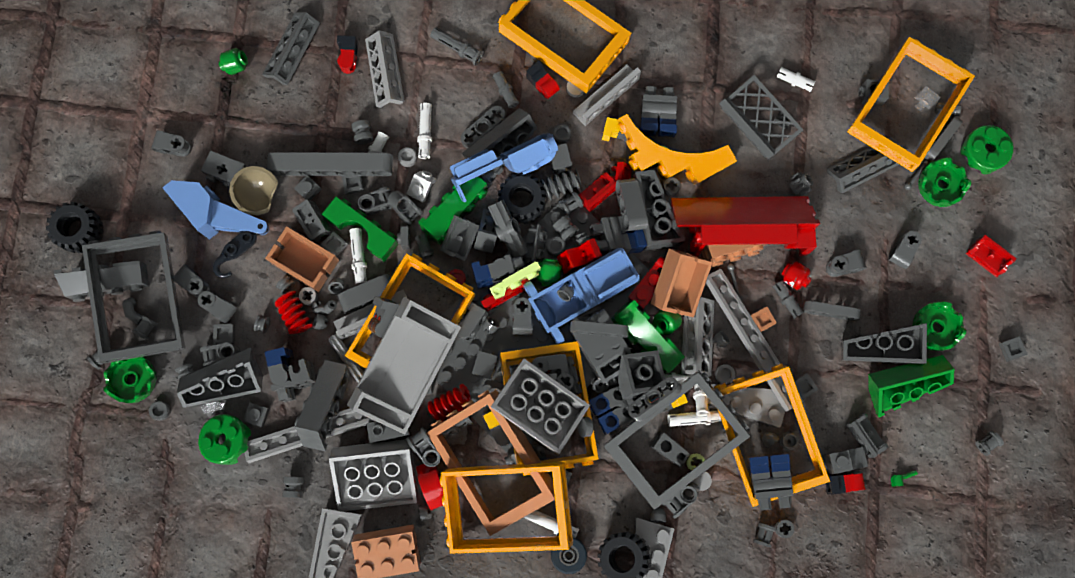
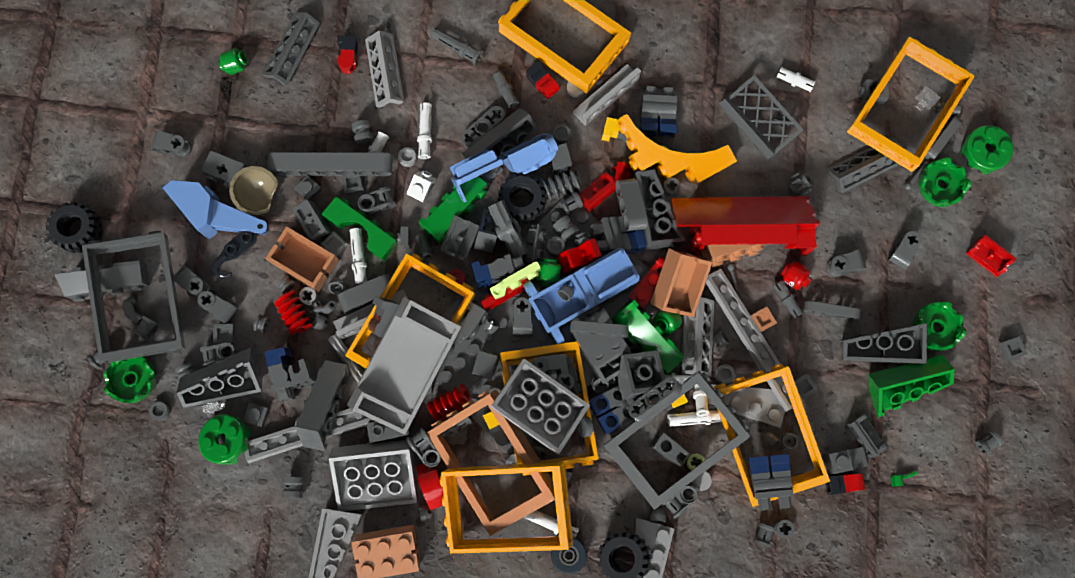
dark grey piece [388,191,423,226] -> none

